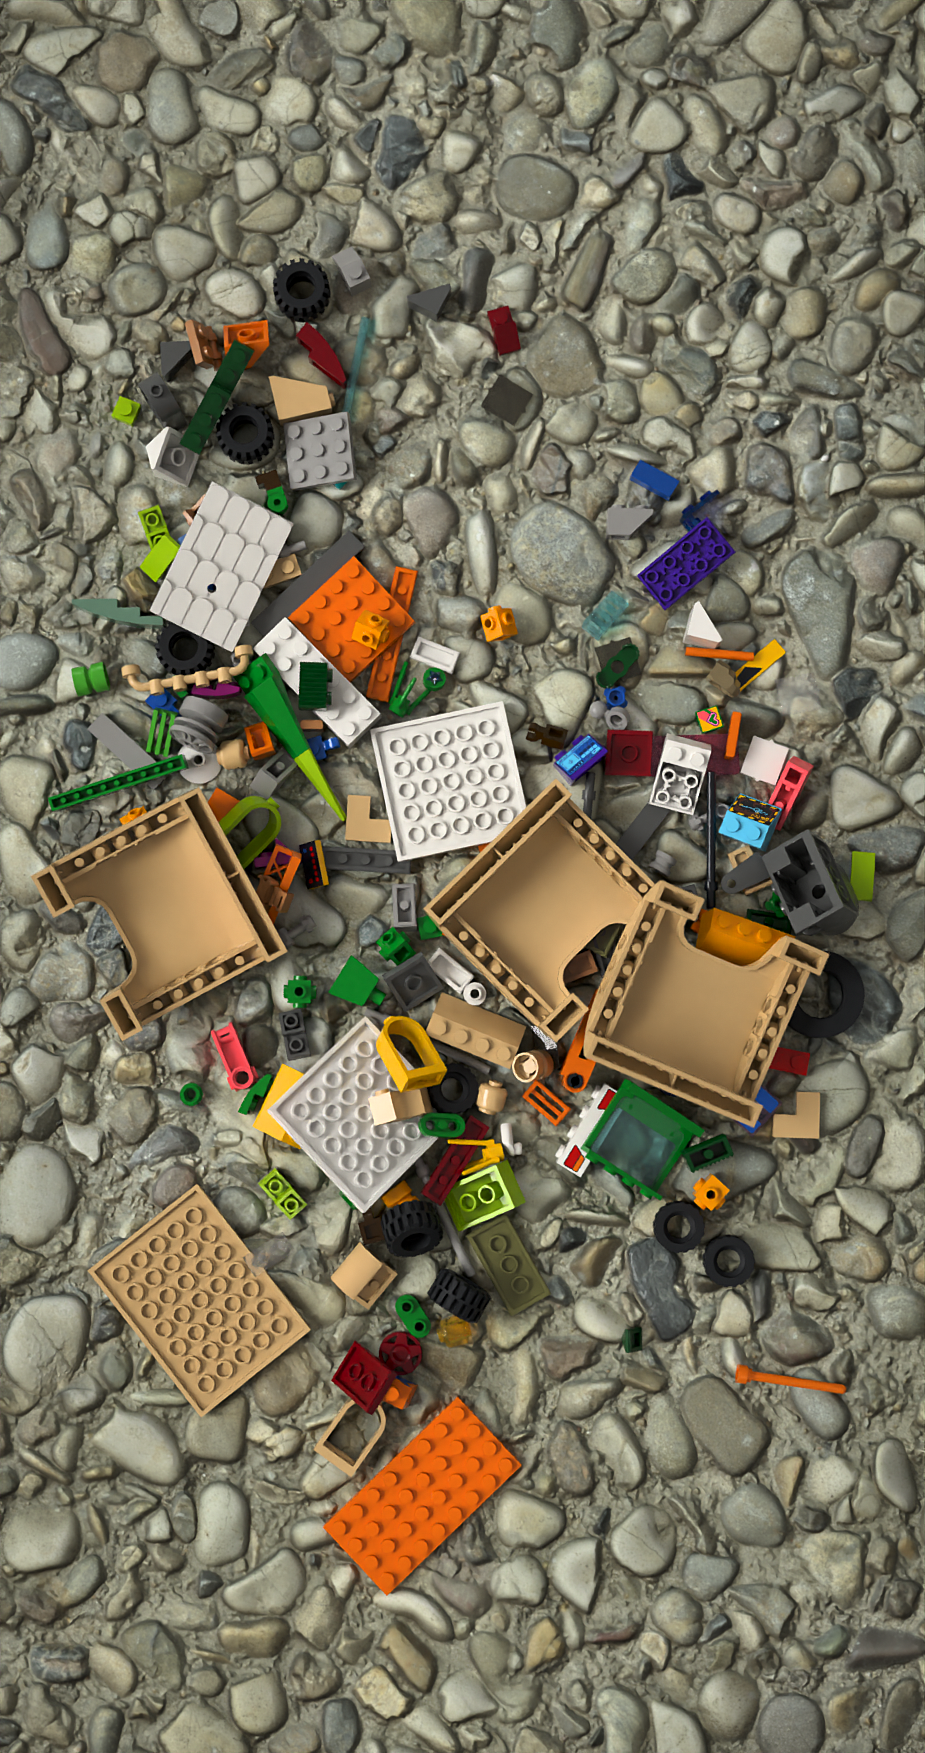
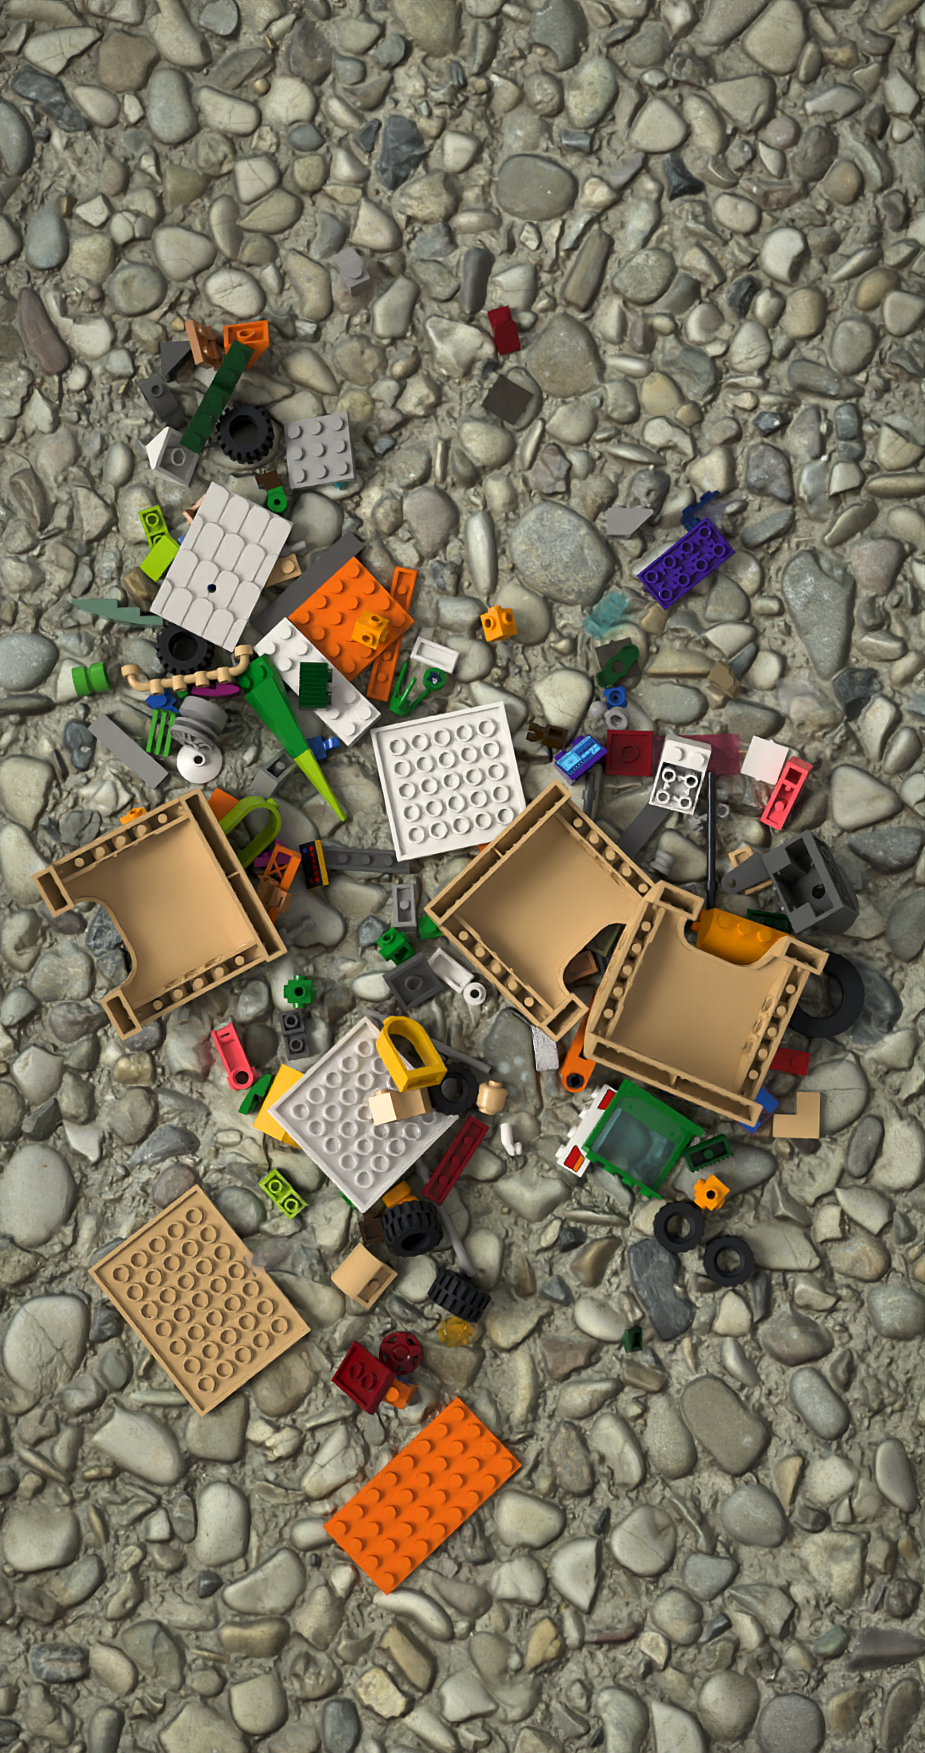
green piece [48,754,189,812] -> none
lime plate [111,396,142,427] -> none
green plate [180,1083,203,1106] -> none
tan head [216,739,251,770] -> none
orange slope [244,721,277,761] -> none
tan slope [269,376,336,426] -> none
black tyre [273,258,331,322] -> none
dark red slope [296,322,347,390] -> none
medium nougat tile [300,720,324,732] -> none
tan window [313,1398,386,1477] -> none
green torso [328,955,387,1007] -> none
clear light blue piece [342,317,370,414] -> none
tan tile [345,795,391,843] -> none
green plate [395,1294,431,1338] -> none
dark grey slope [407,283,451,322] -> none
green plate [418,1113,465,1138] -> none
tan slope [426,992,527,1069] -> none
lime slope [445,1160,526,1232] -> none
yellow plant [447,1139,504,1175] -> none
olive tile [466,1212,551,1317] -> none
tan wheel [512,1049,554,1082] -> none
orange tile [522,1080,571,1126] -> none
blue slope [629,460,679,501] -> none
white slope [683,601,722,649] -> none
orange bar [685,647,754,661] -> none
tile [695,705,724,734] -> none
medium azure slope [719,793,783,852] -> none
orange tile [724,711,742,760] -> none
yellow sticker [735,639,786,691] -> none
orange piece [735,1364,846,1394] -> none
green plate [765,892,785,918] -> none
lime slope [850,851,875,902] -> none

